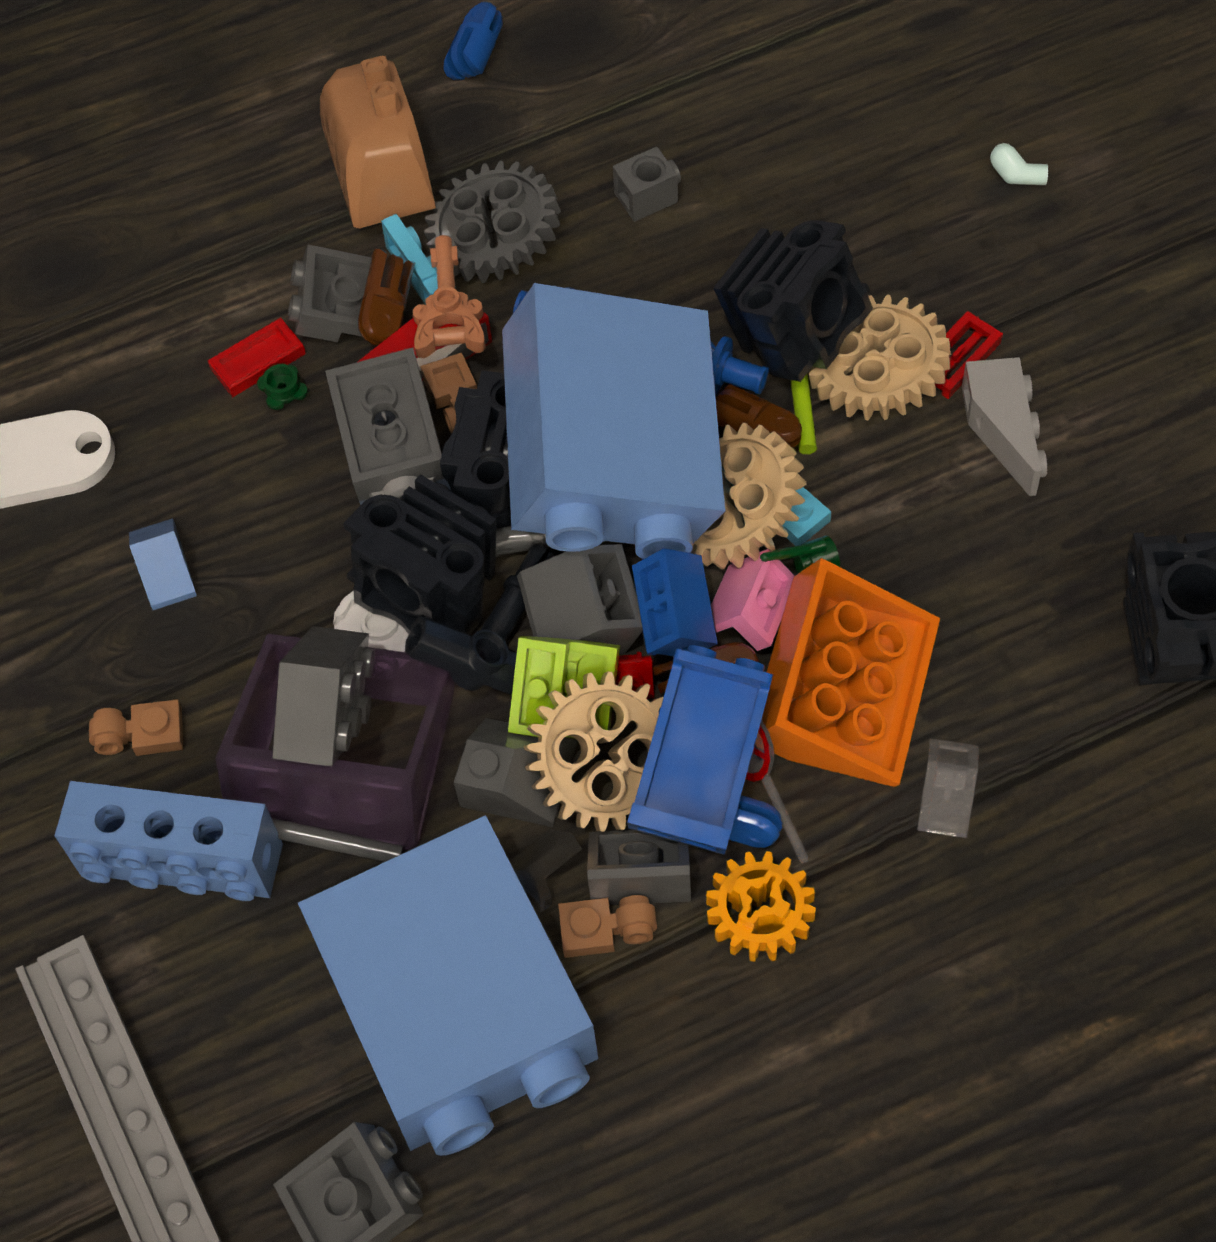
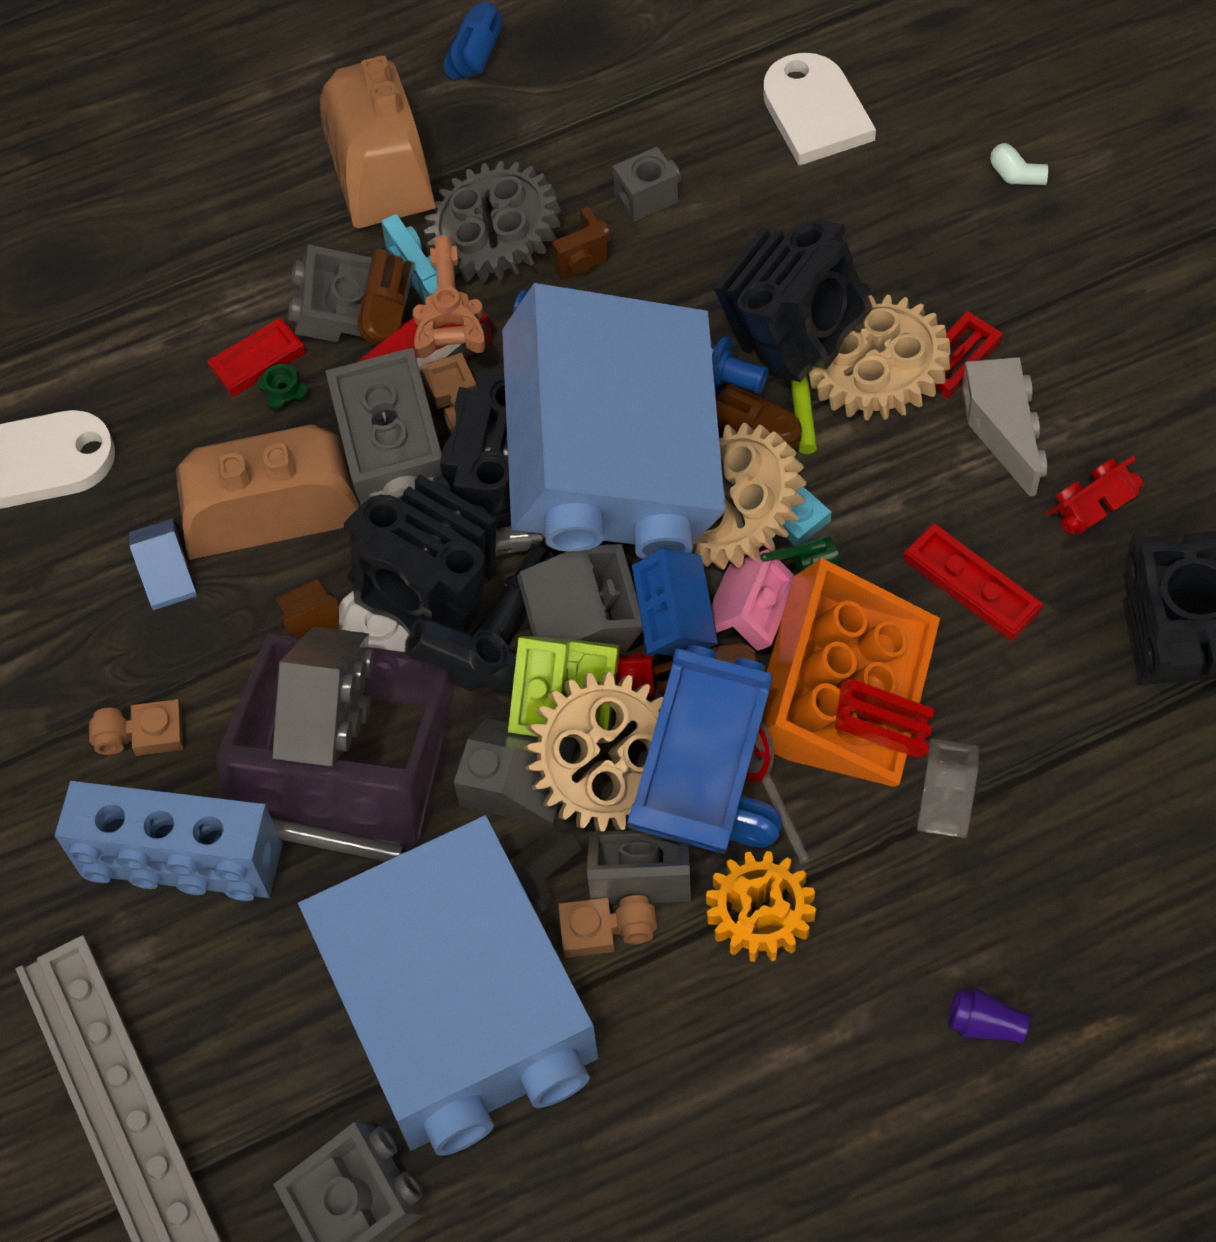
none -> medium nougat hips [176,425,360,560]
none -> reddish brown tile [275,579,339,640]
none -> reddish brown bracket [552,206,611,280]
none -> white tile [763,53,876,166]
none -> red tile [835,678,934,758]
none -> red tile [903,523,1044,642]
none -> dark purple cone [948,987,1030,1044]
none -> red hinge [1045,456,1143,535]

